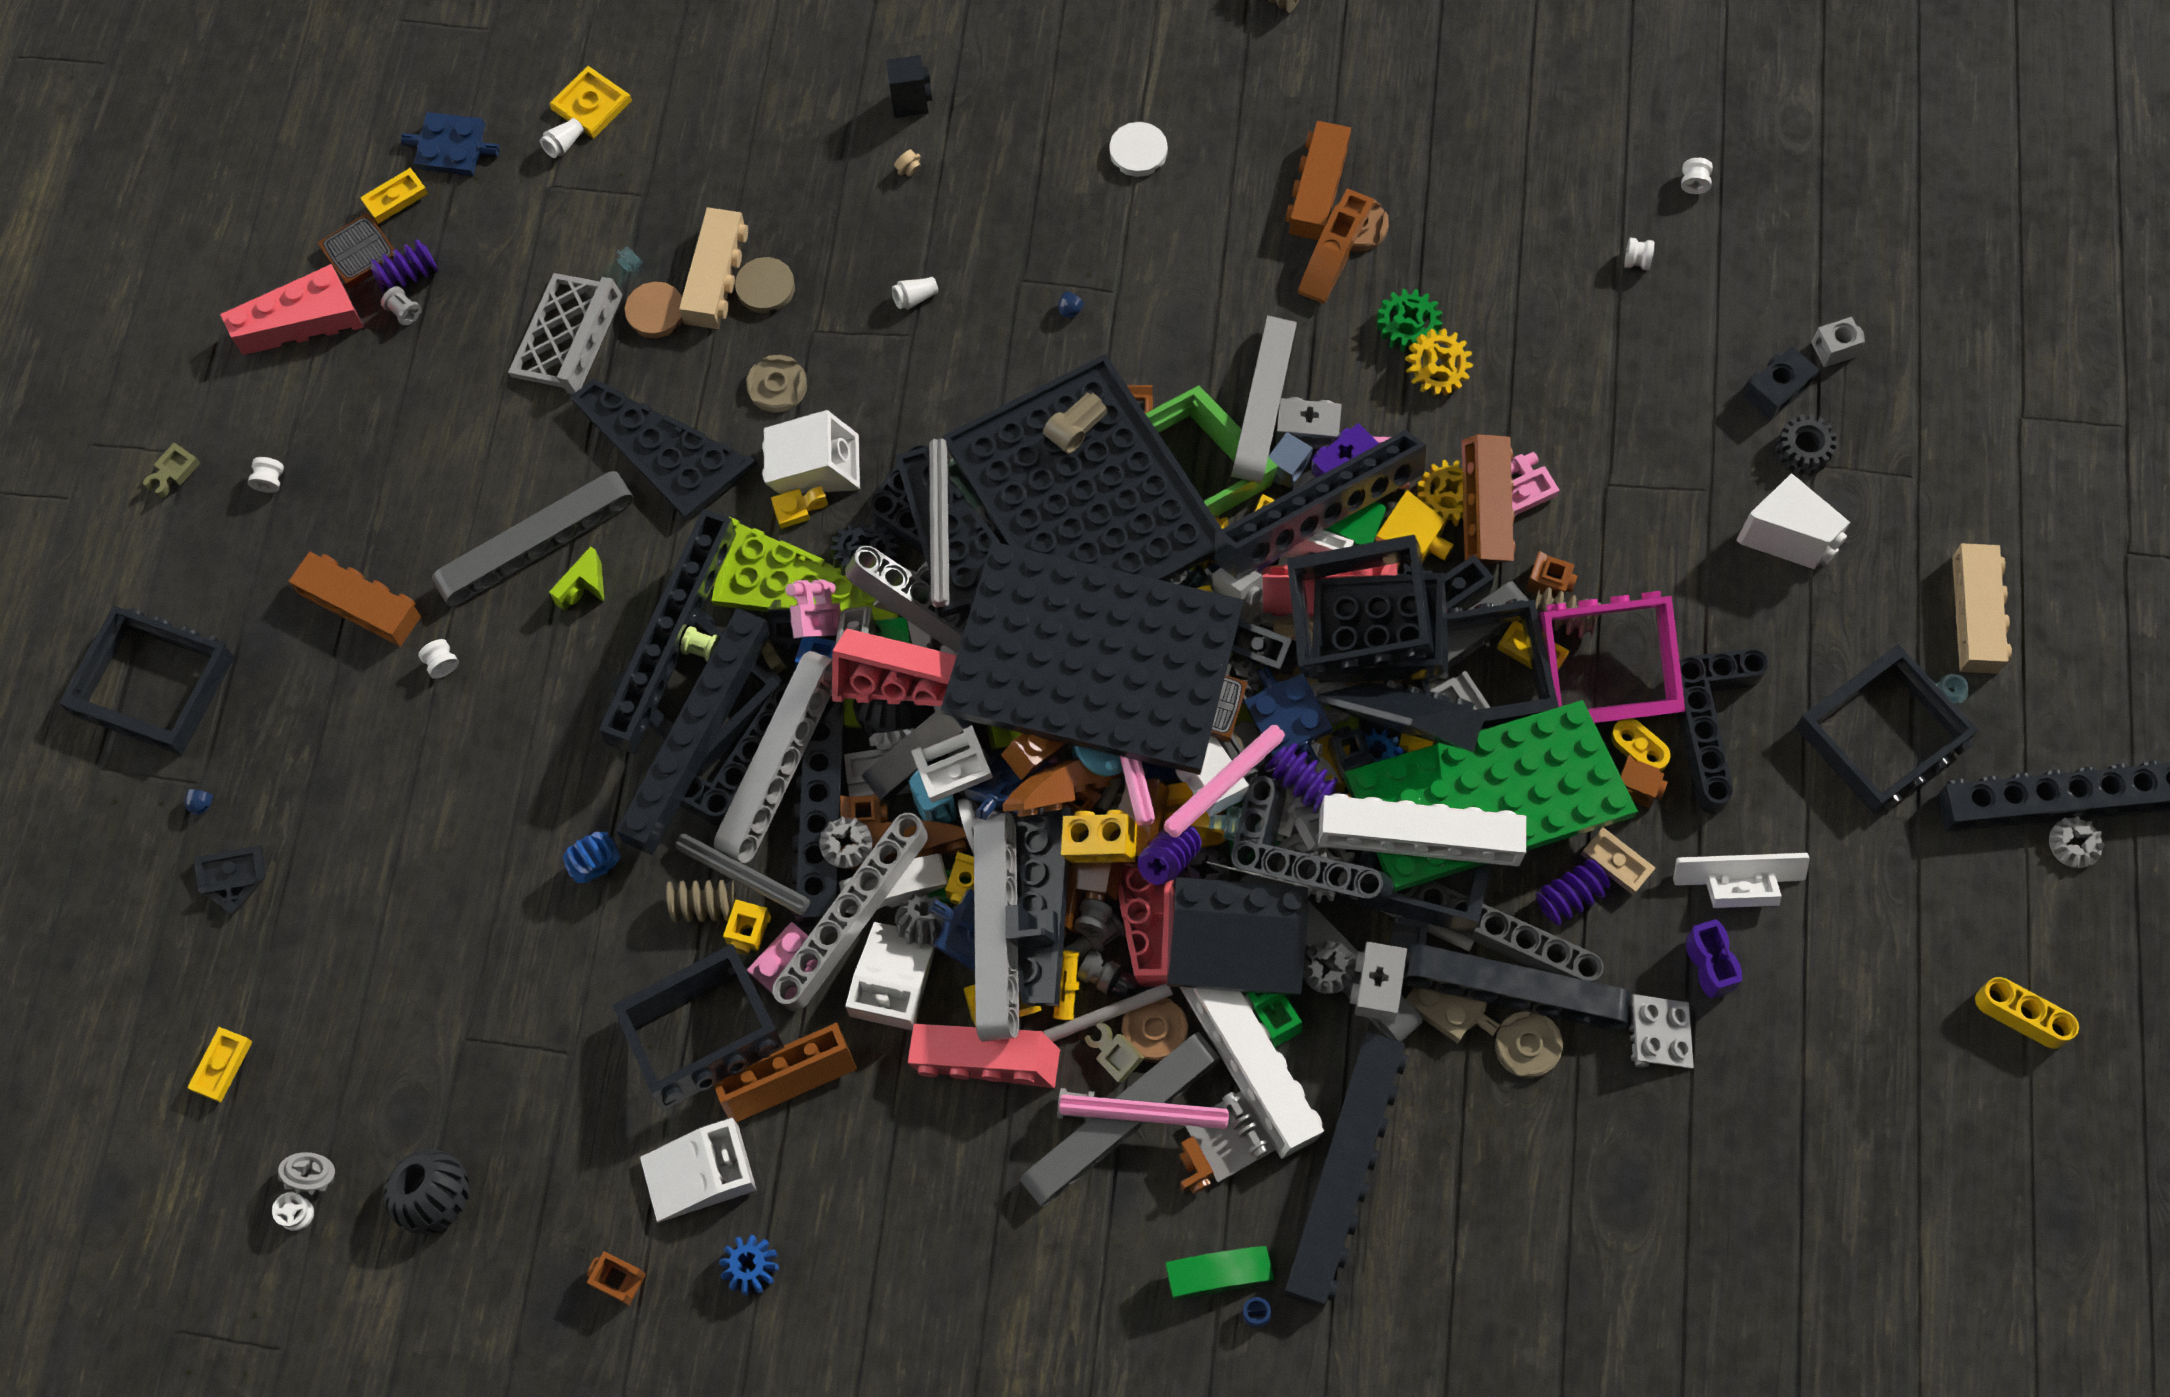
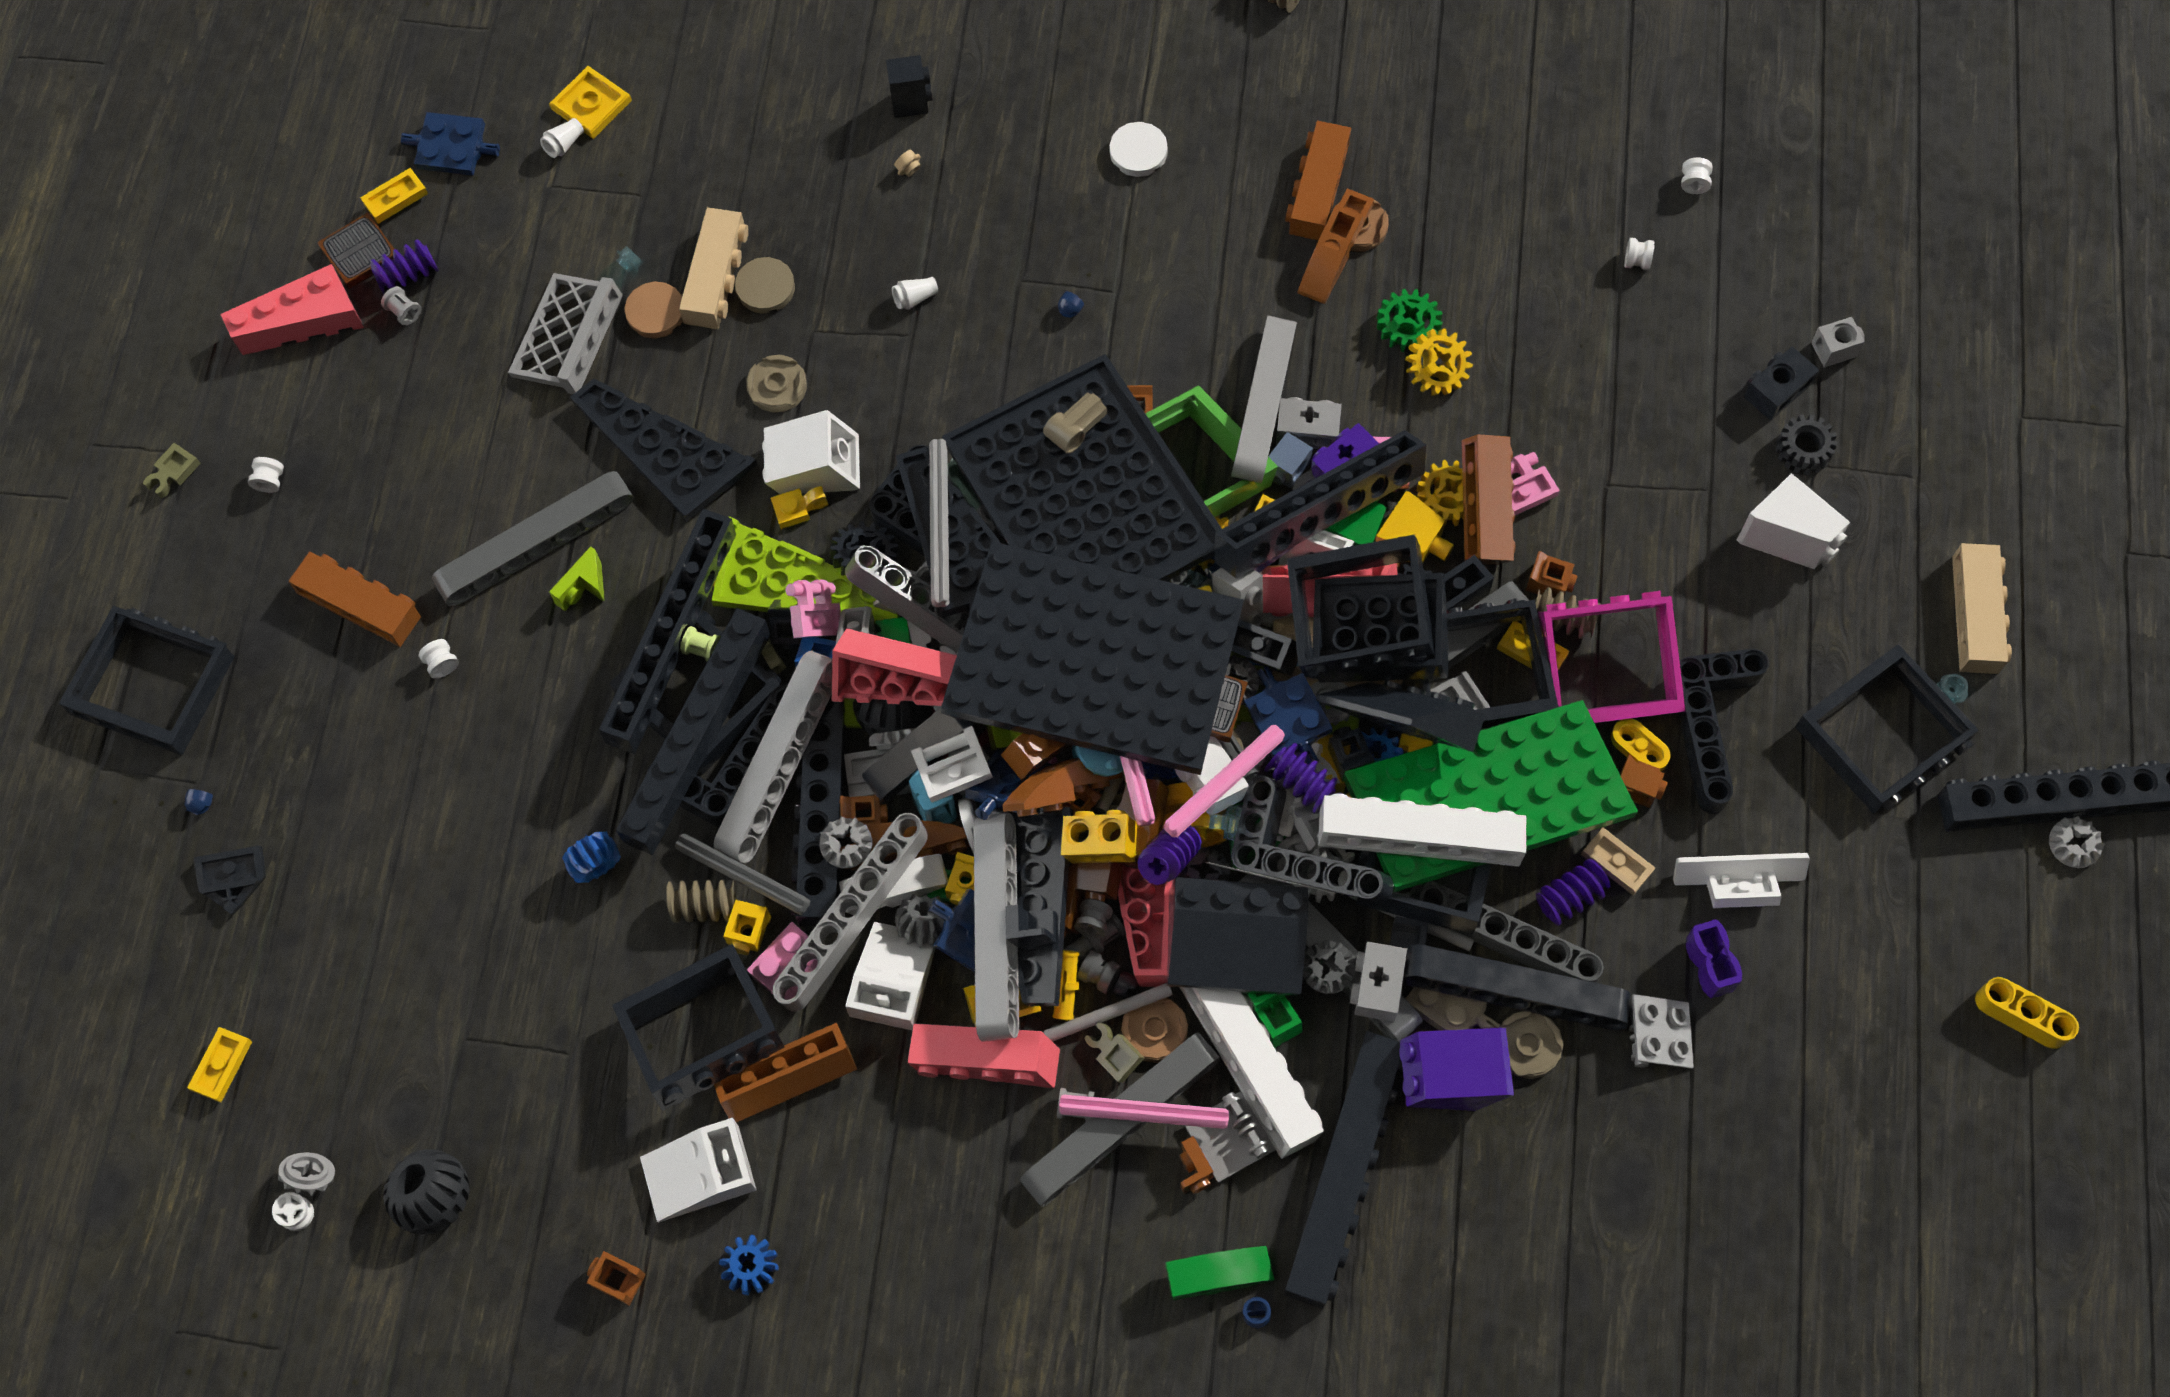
none -> dark purple slope [1399,1028,1514,1111]

